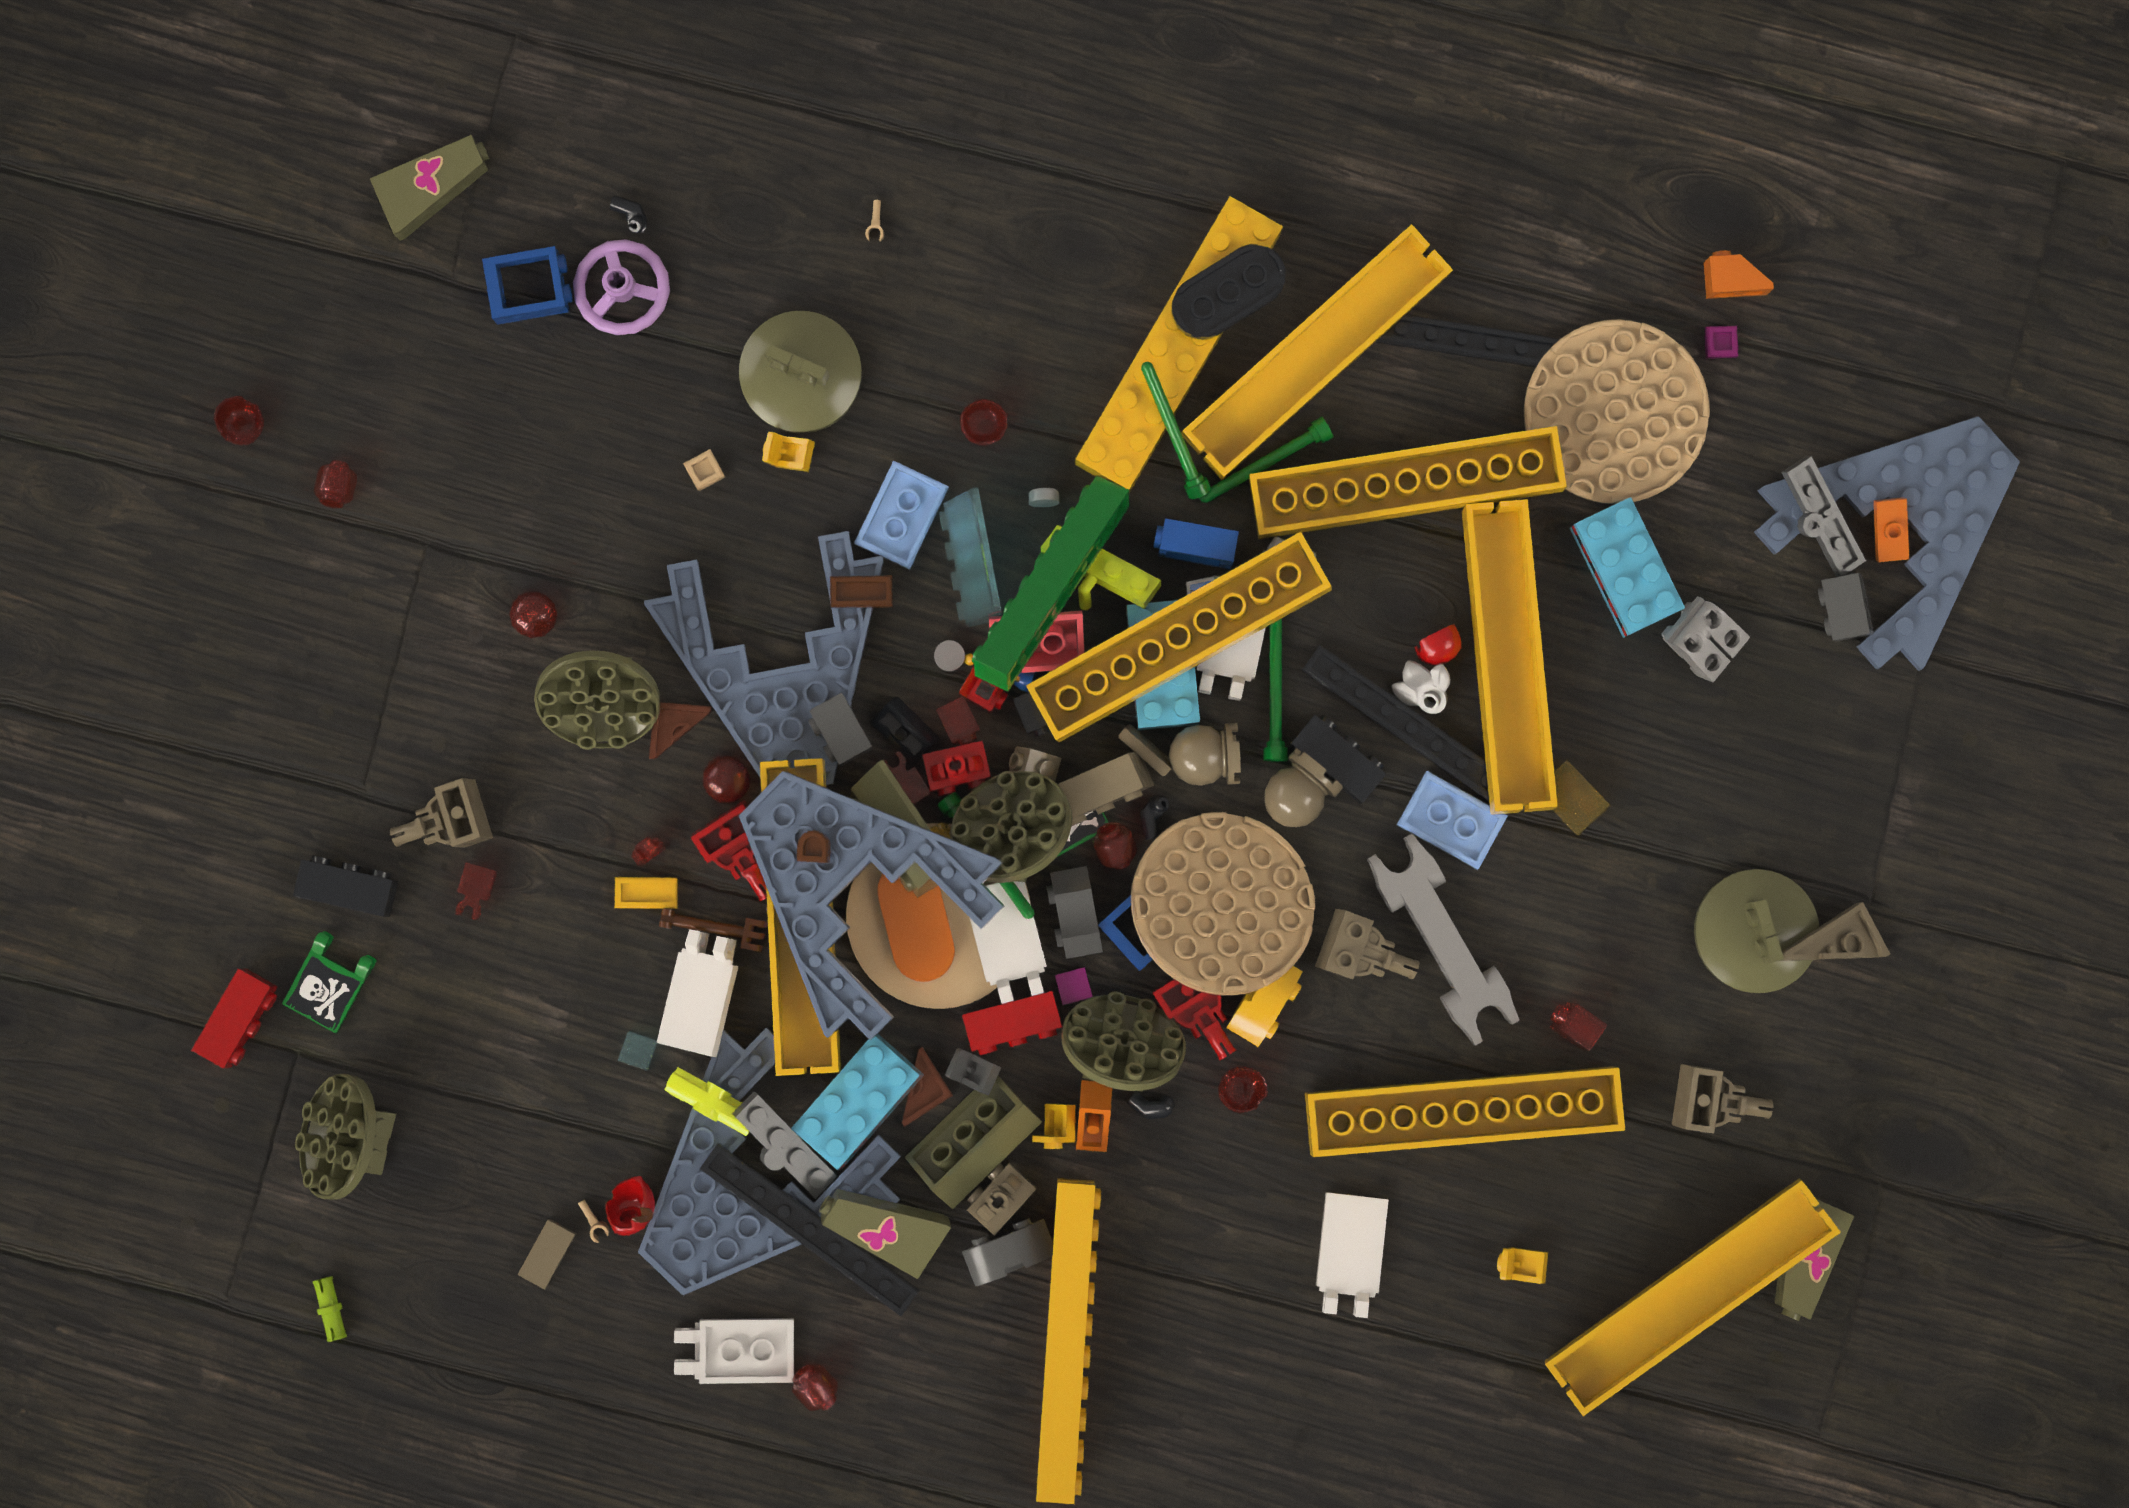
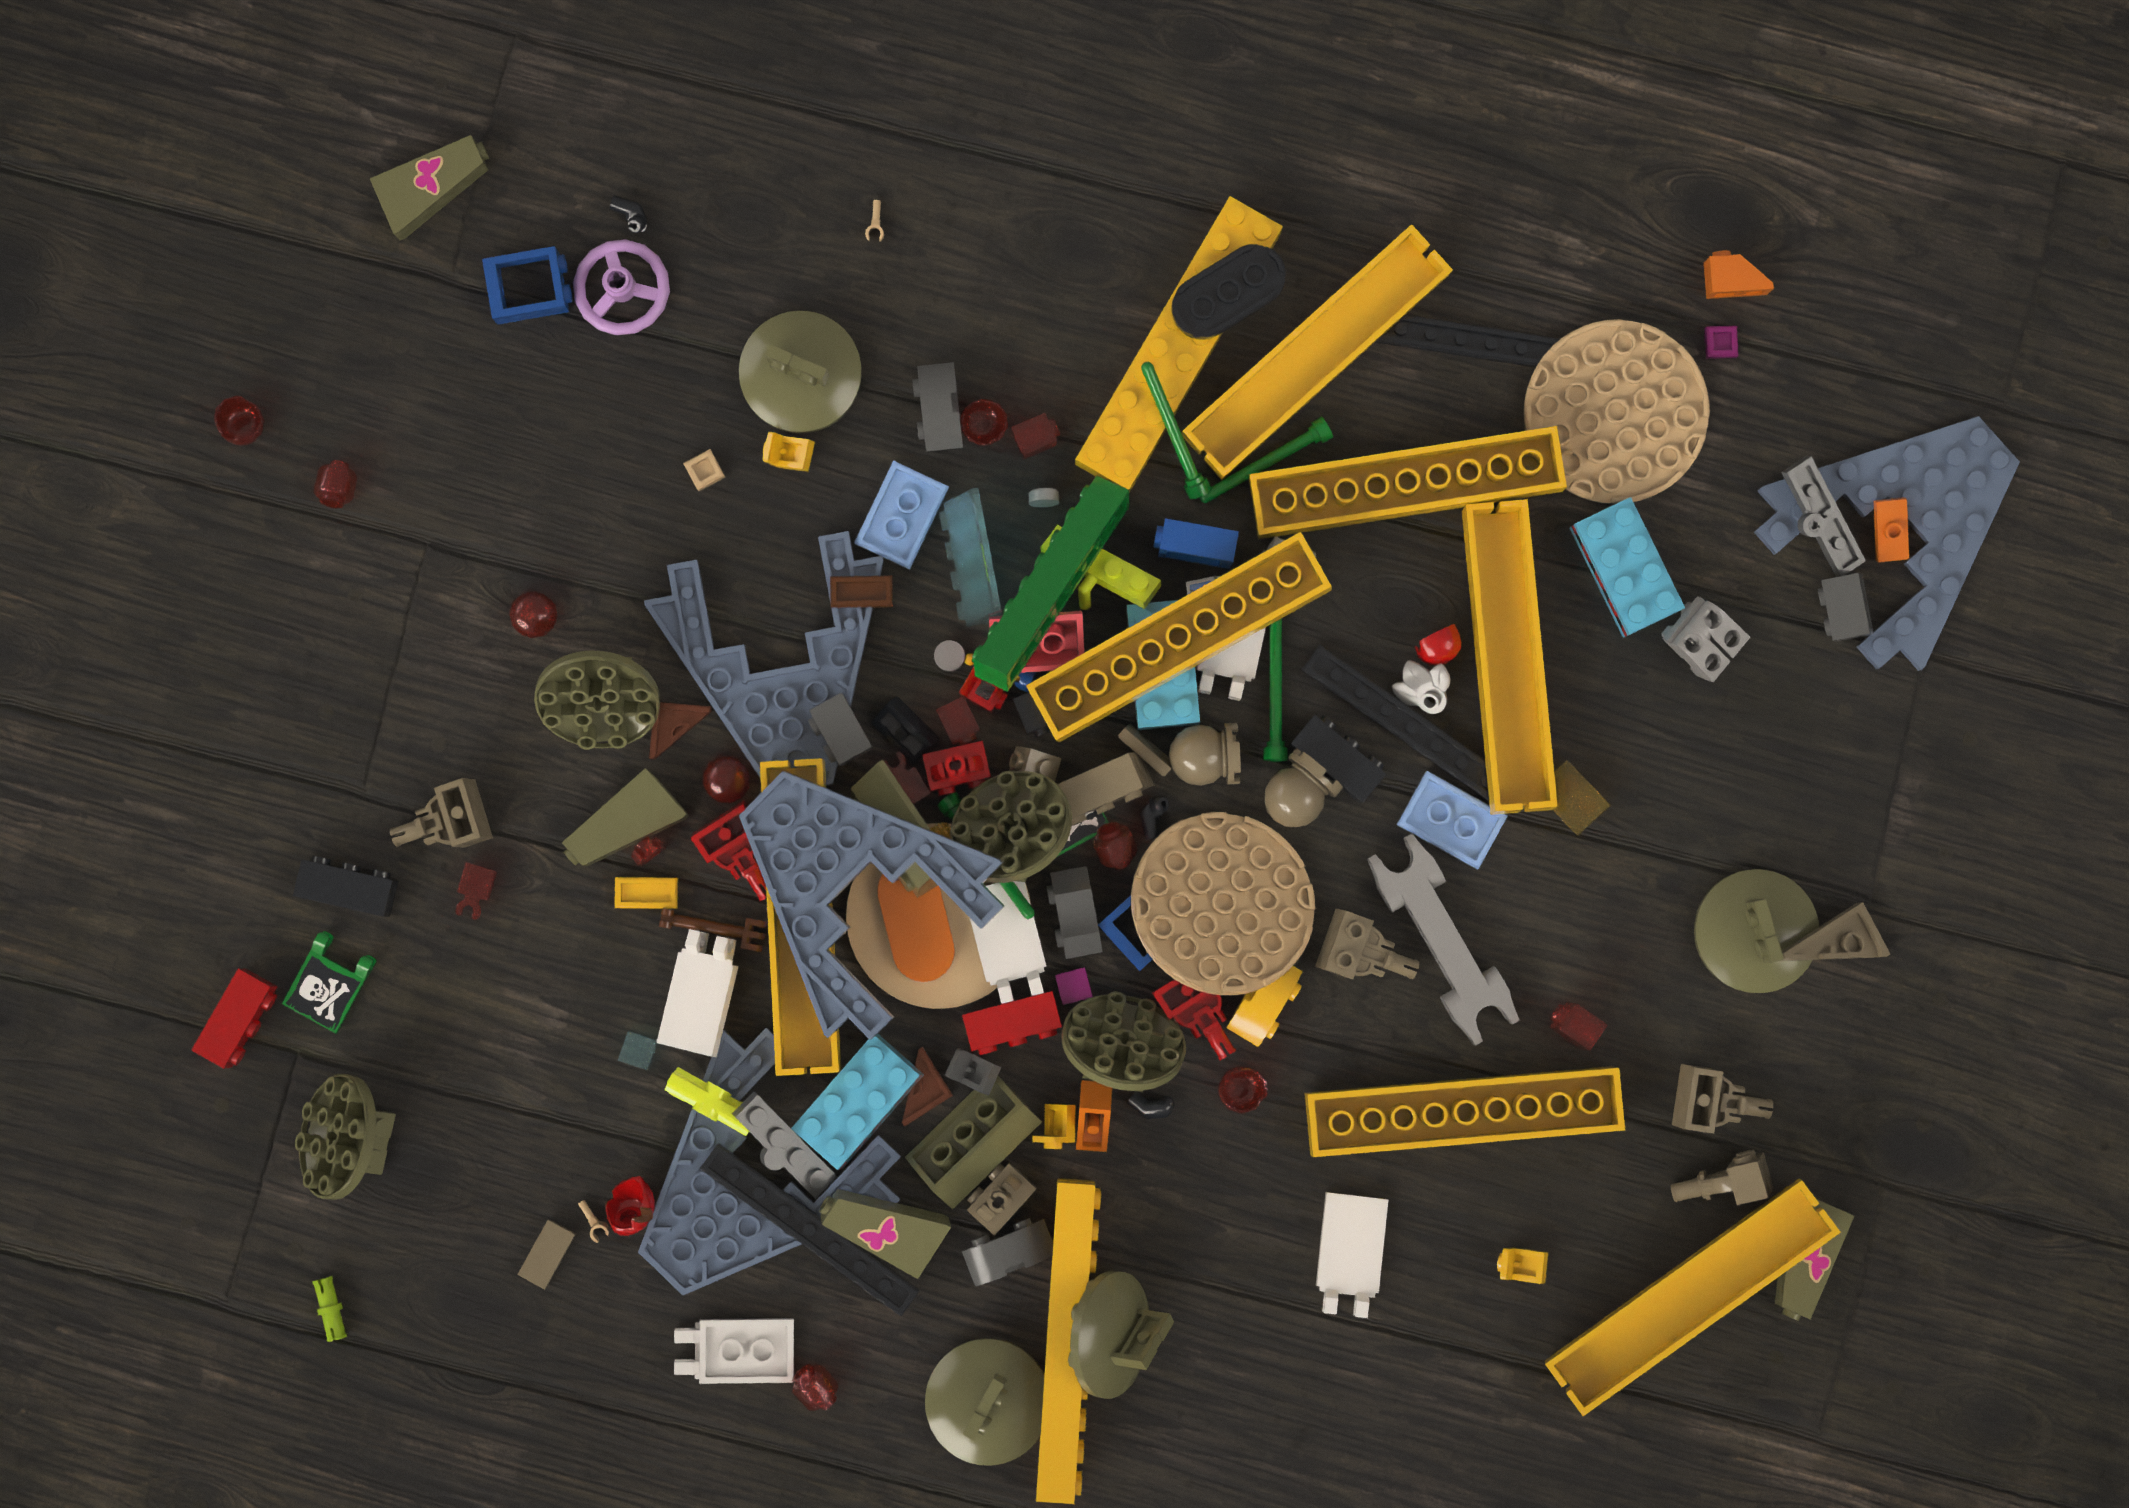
reddish brown tile [797,830,831,863] -> none
none -> olive slope [562,768,690,867]
none -> dark grey brick [912,362,963,452]
none -> olive bracket [925,1338,1045,1466]
none -> clear red brick [1011,413,1060,460]
none -> olive bracket [1068,1271,1174,1399]
none -> dark tan brick [1671,1149,1774,1205]

